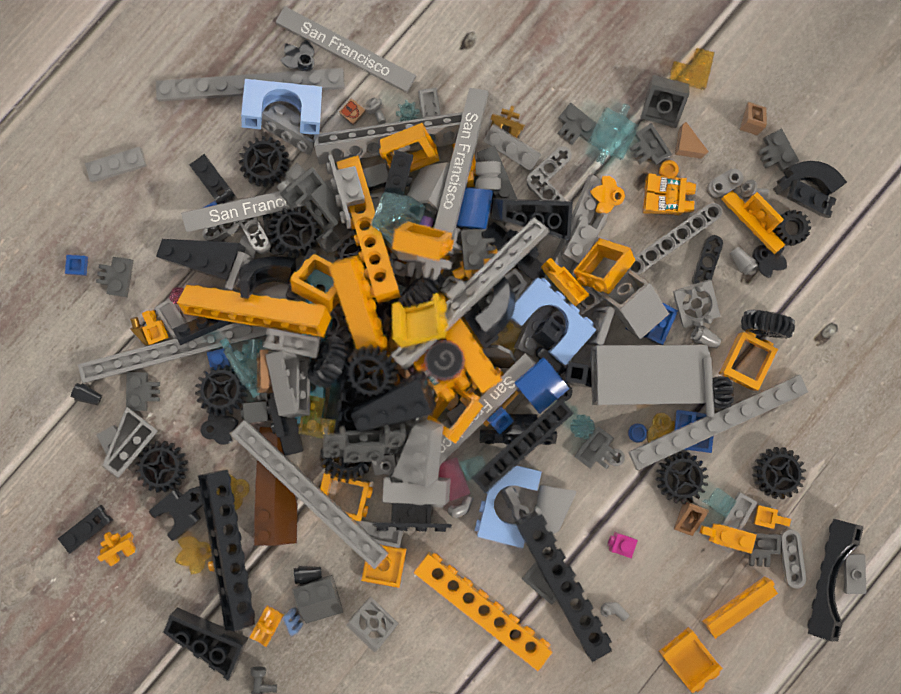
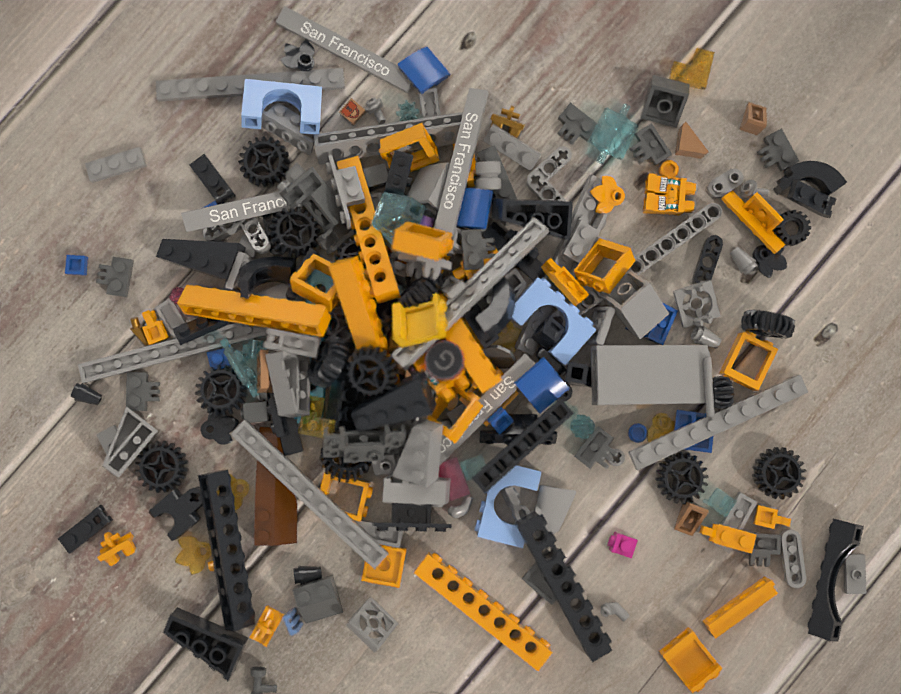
none -> blue slope [397,47,451,94]

